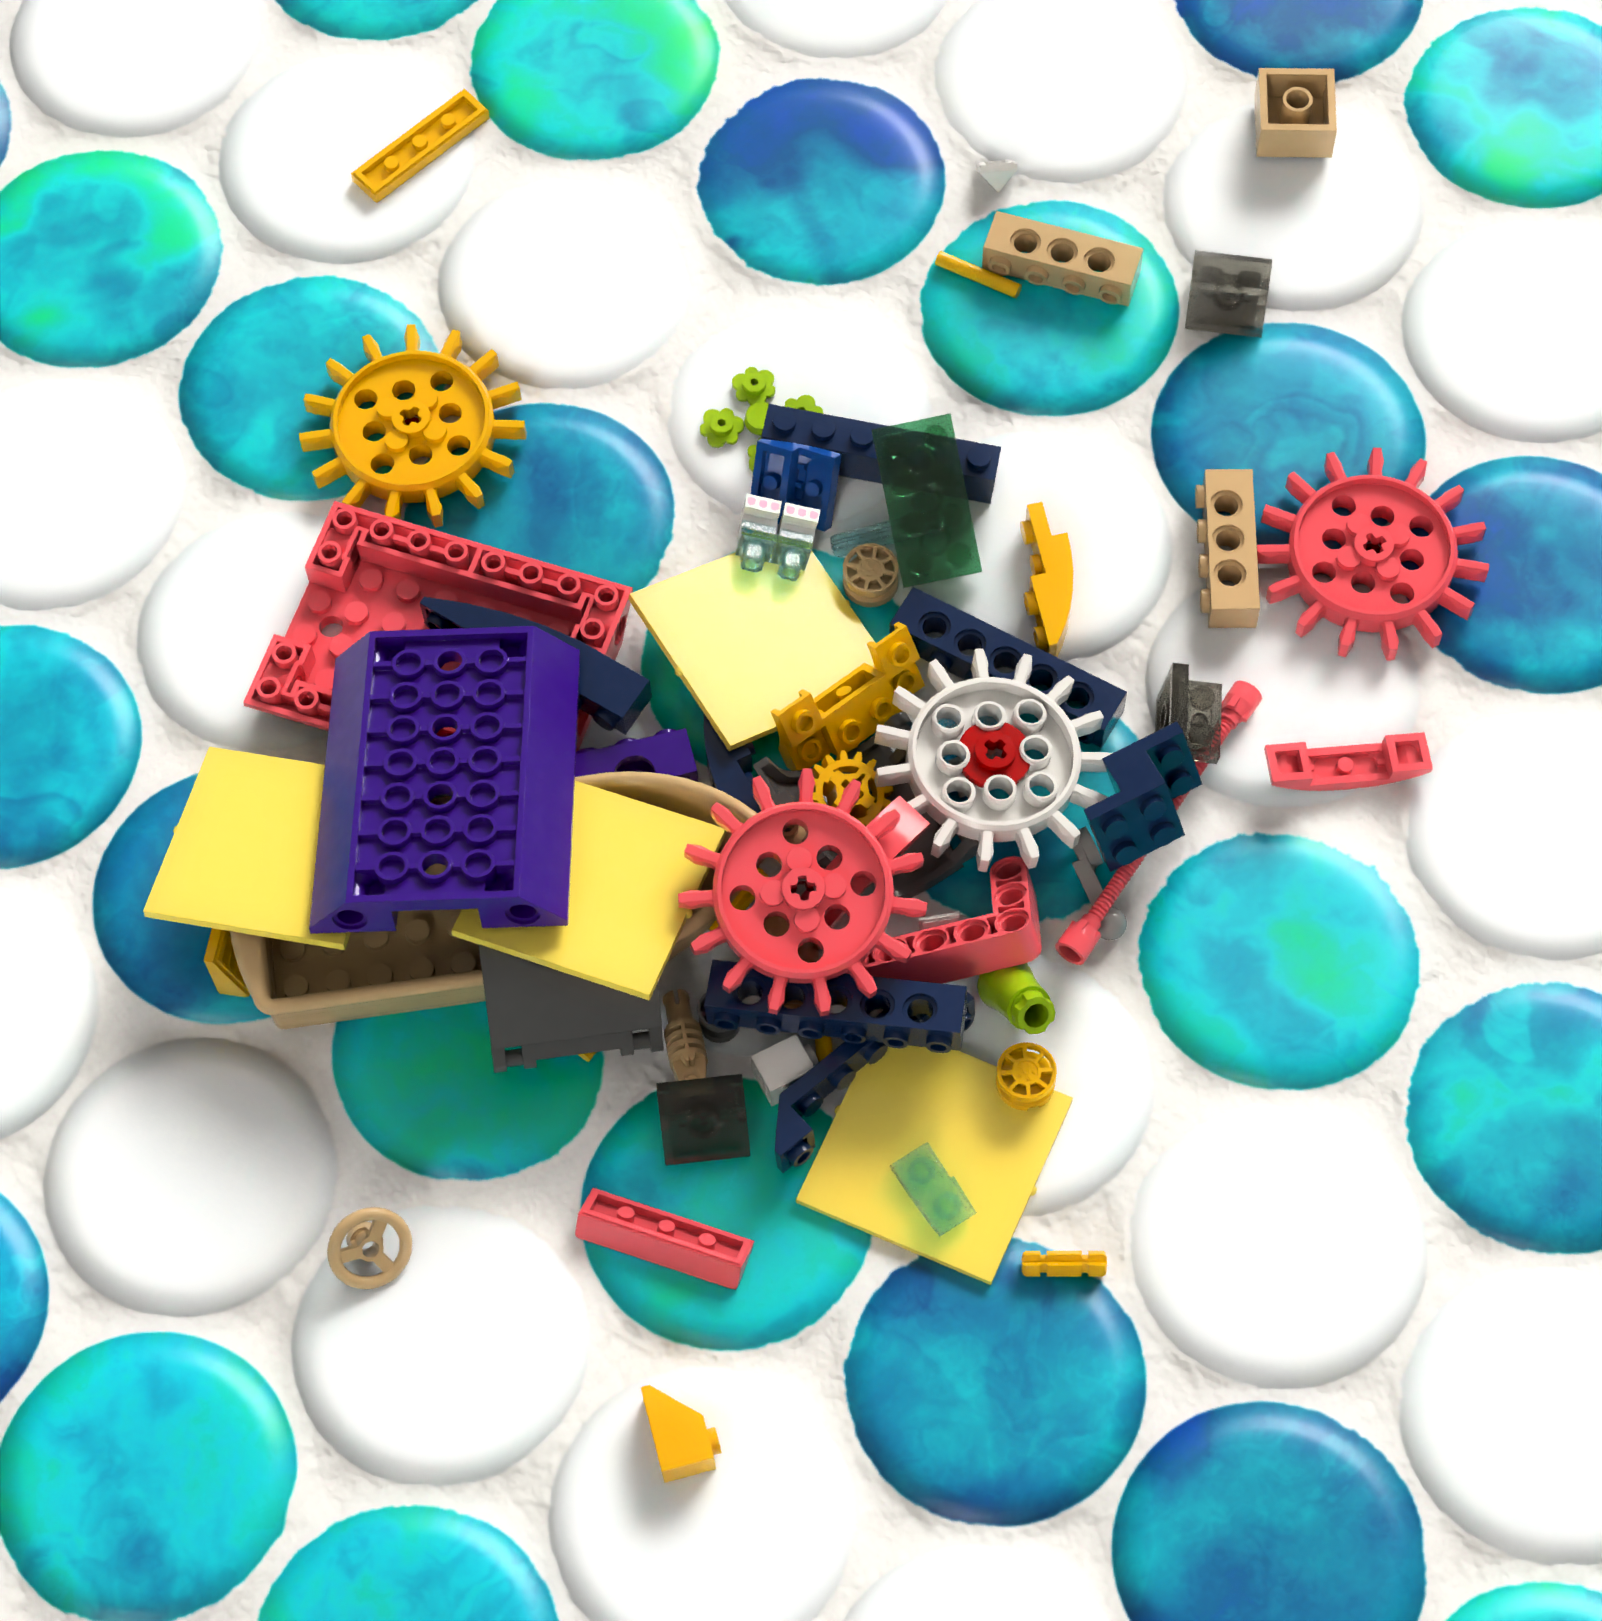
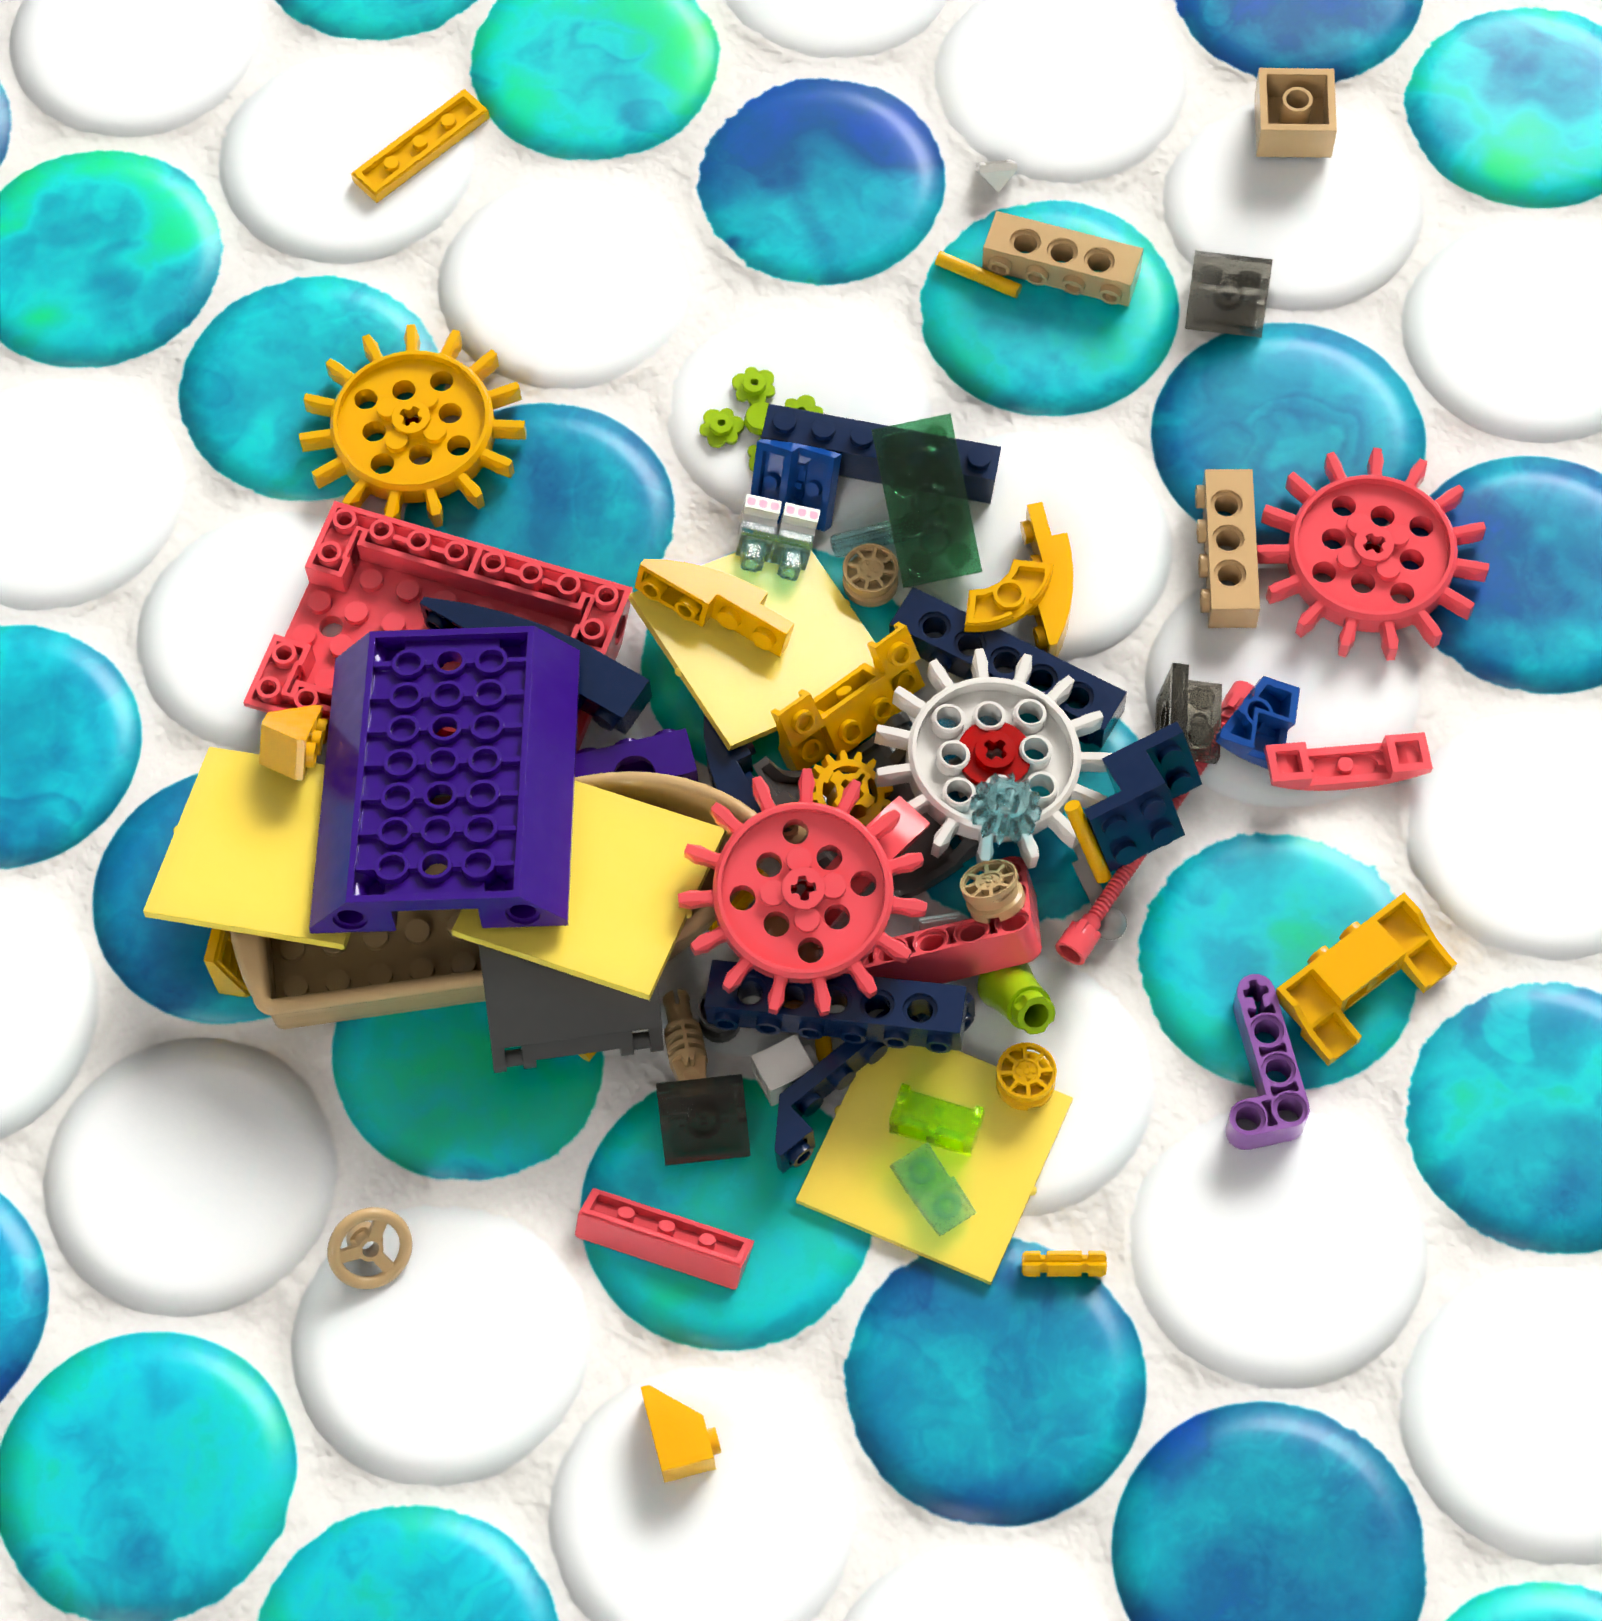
none -> yellow slope [259,705,329,781]
none -> yellow slope [634,559,794,657]
none -> clear neon green hinge [889,1083,985,1157]
none -> tan wheel [960,859,1026,924]
none -> yellow tile [964,559,1054,632]
none -> clear light blue gear [969,771,1042,845]
none -> yellow piece [1064,800,1112,884]
none -> blue slope [1215,676,1300,769]
none -> medium lavender beam [1225,974,1310,1150]
none -> yellow bracket [1276,892,1457,1066]

